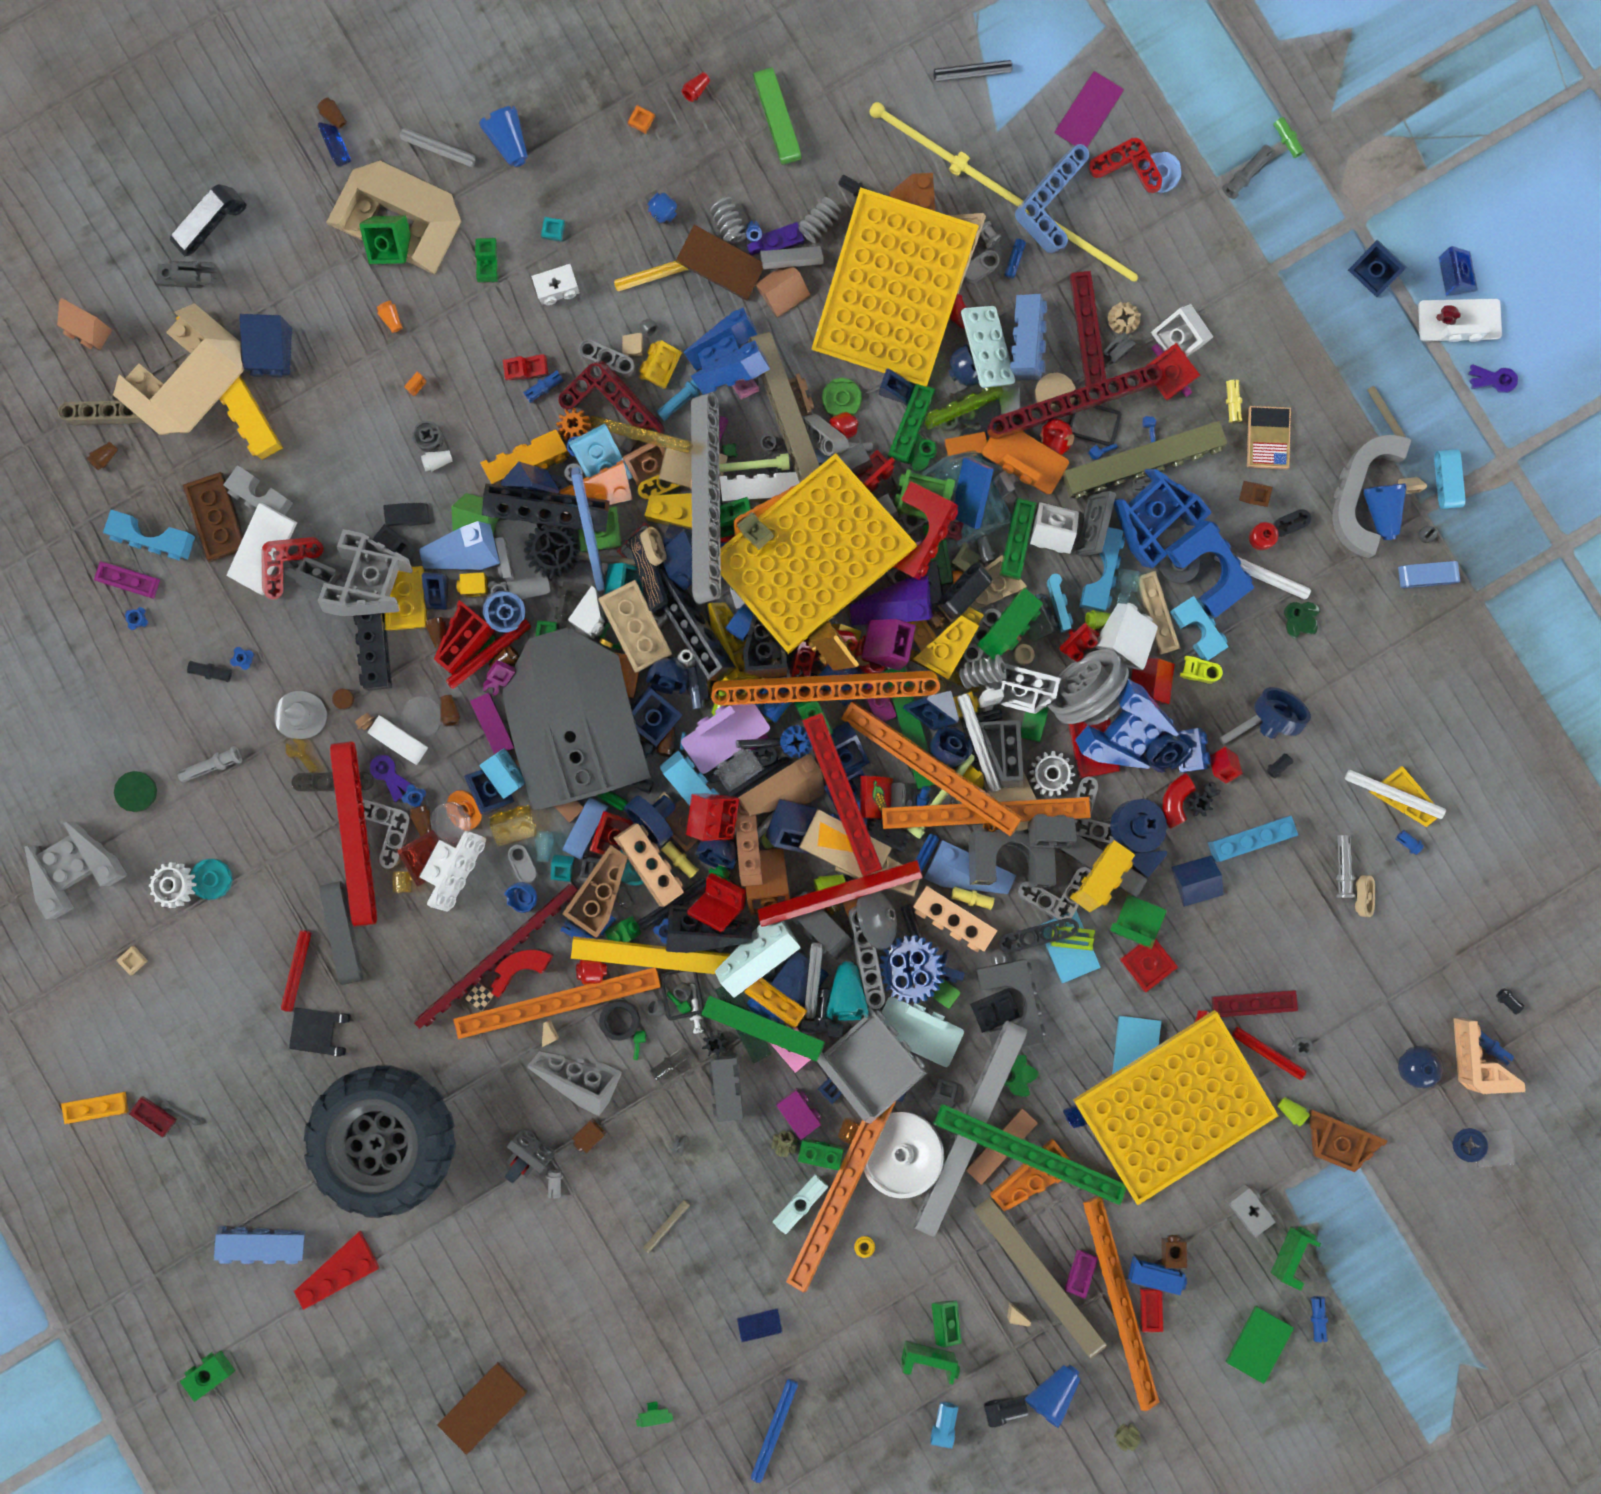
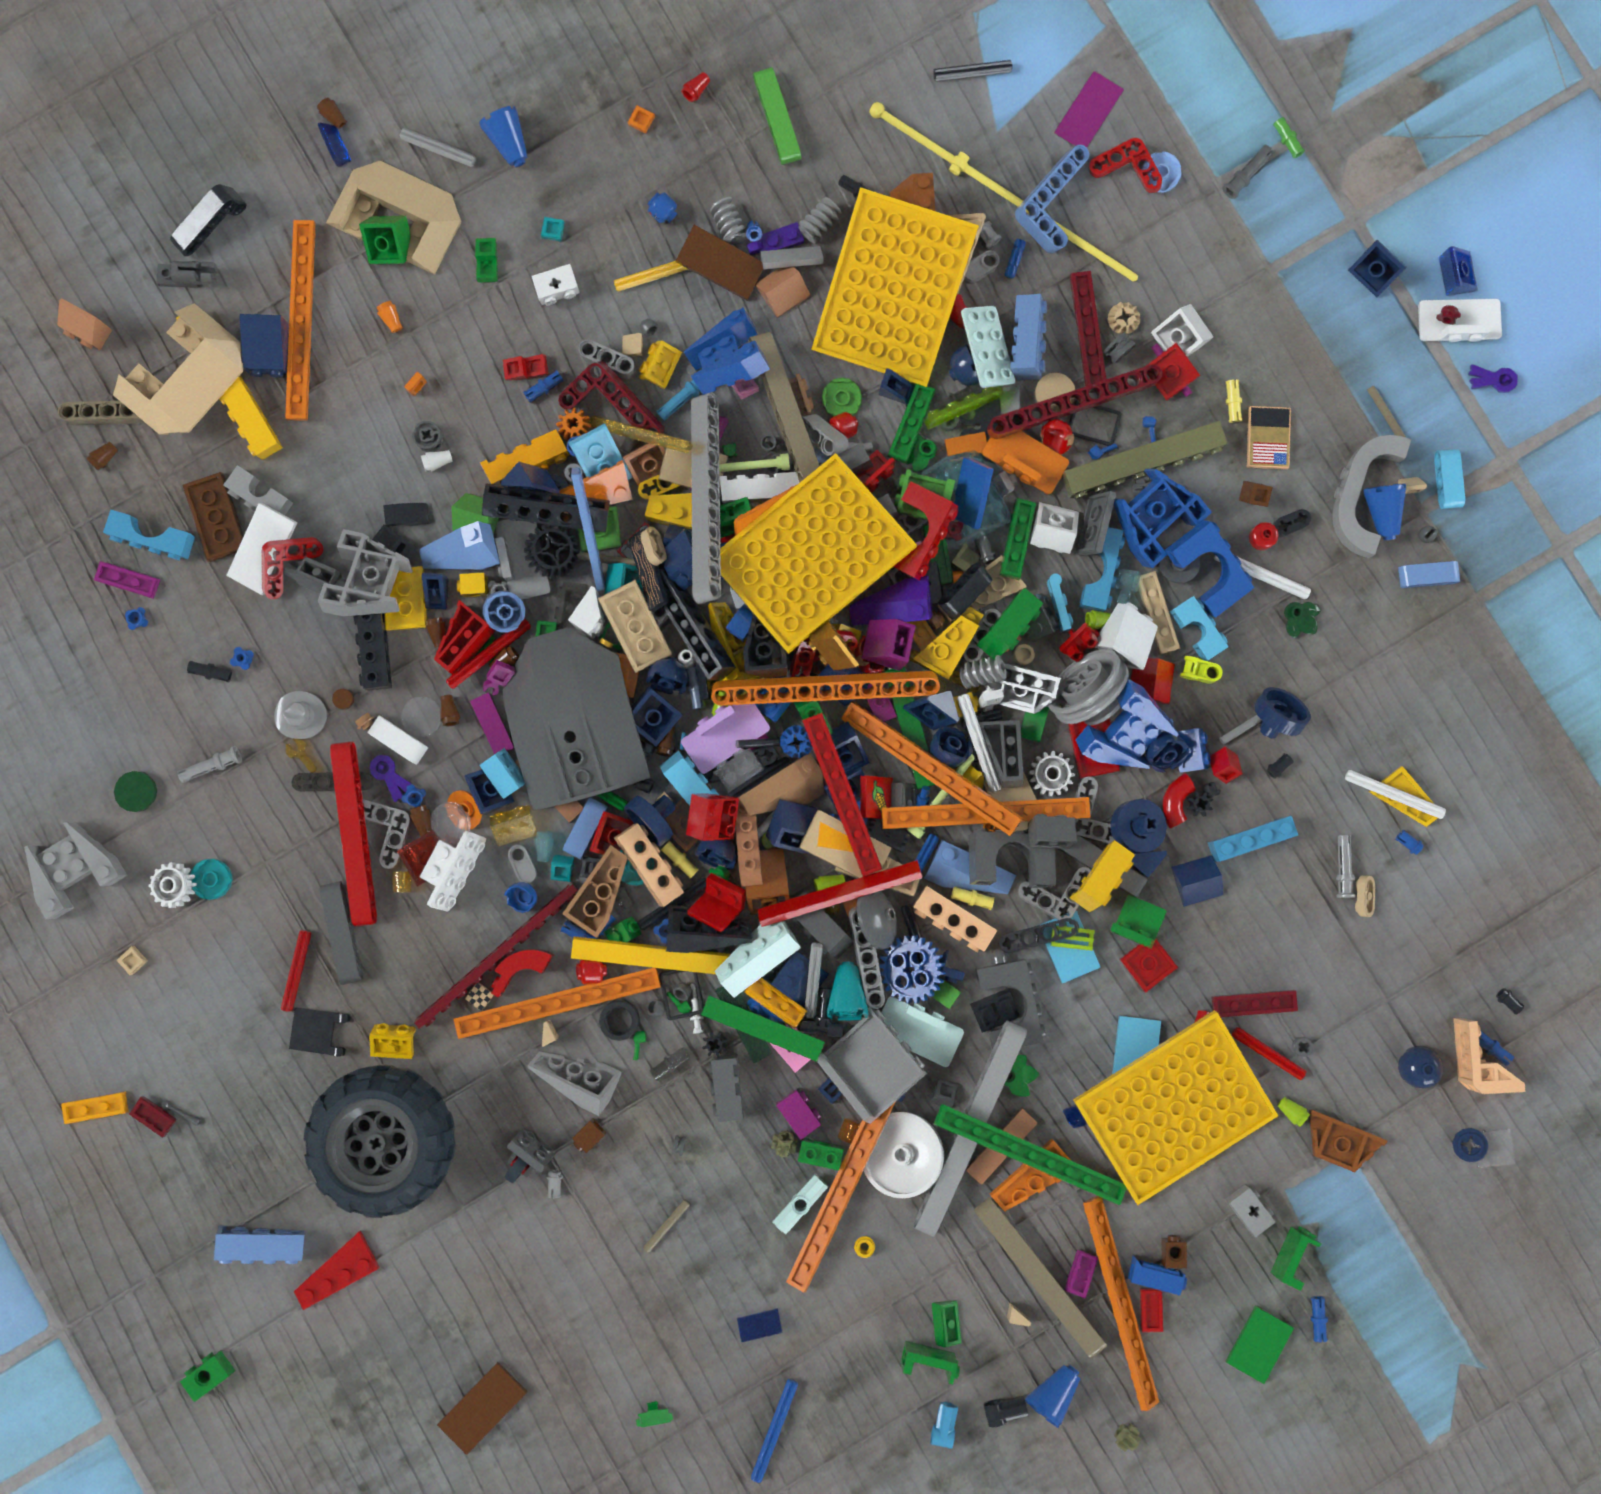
olive bracket [737,512,774,550] -> none
none -> orange plate [285,220,316,421]
none -> yellow bracket [369,1023,416,1059]

